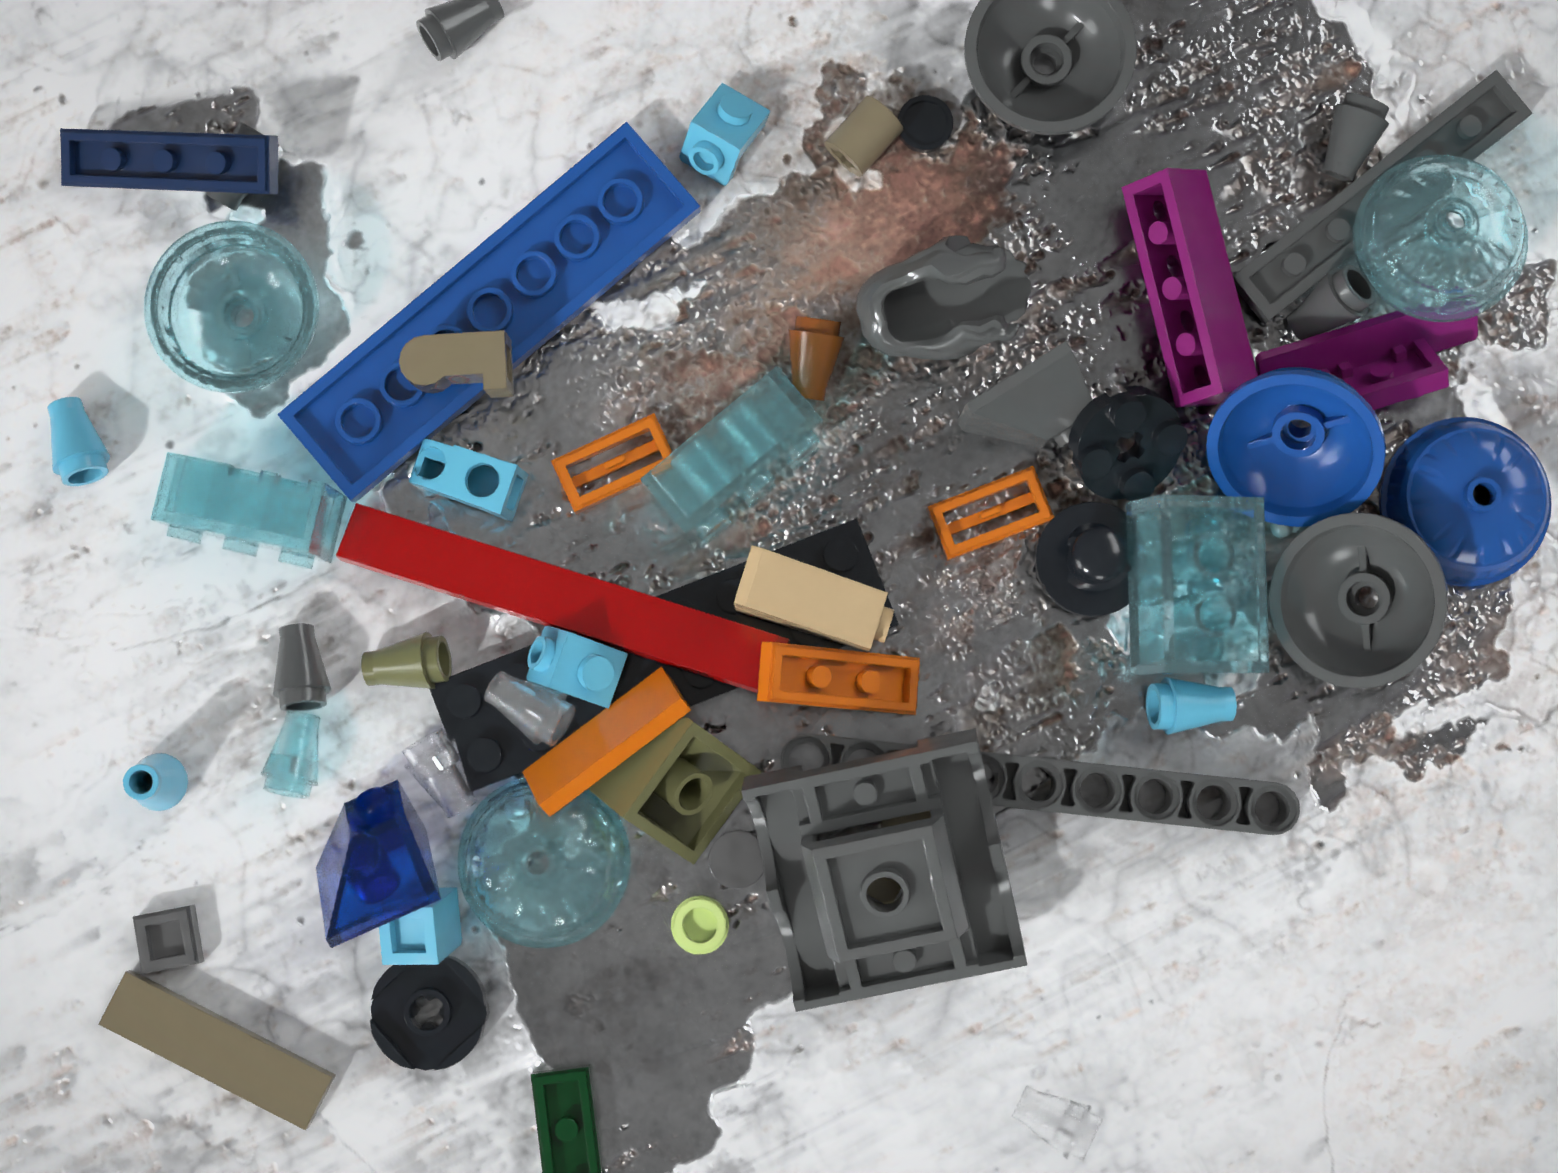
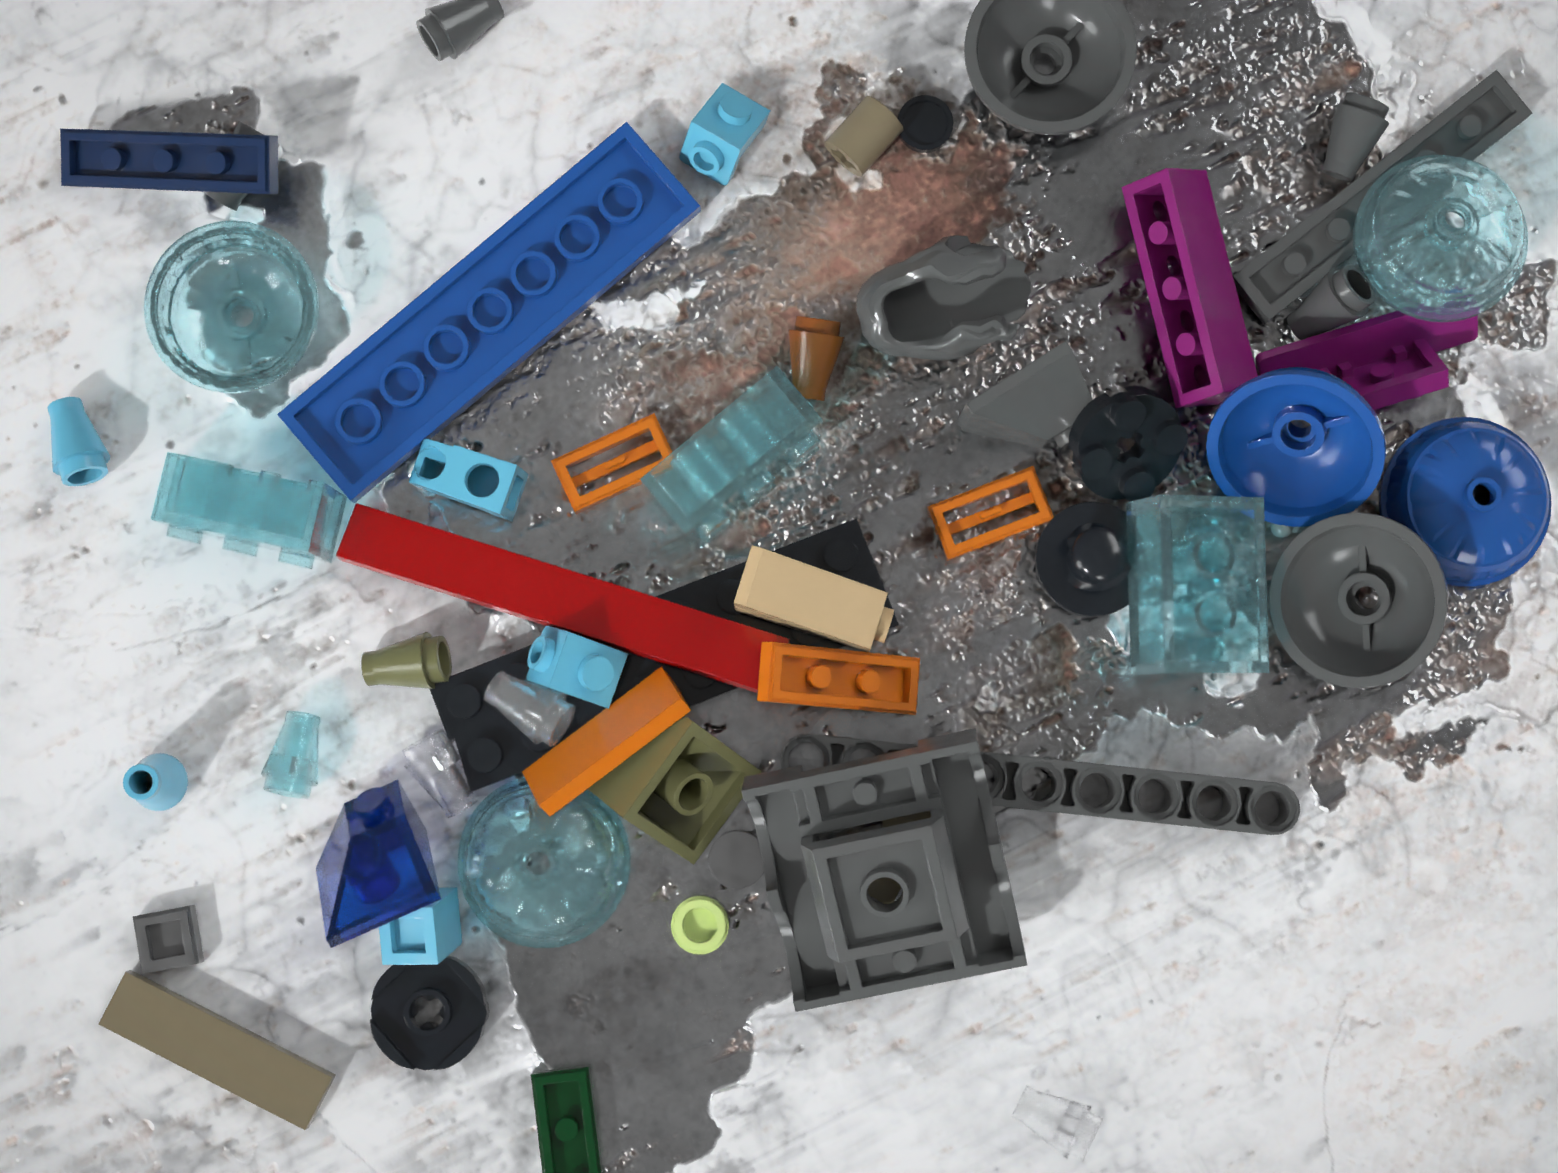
dark grey cone [273,623,331,712] -> none
dark tan leg [399,330,514,398] -> none
medium azure cone [1146,677,1237,735] -> none

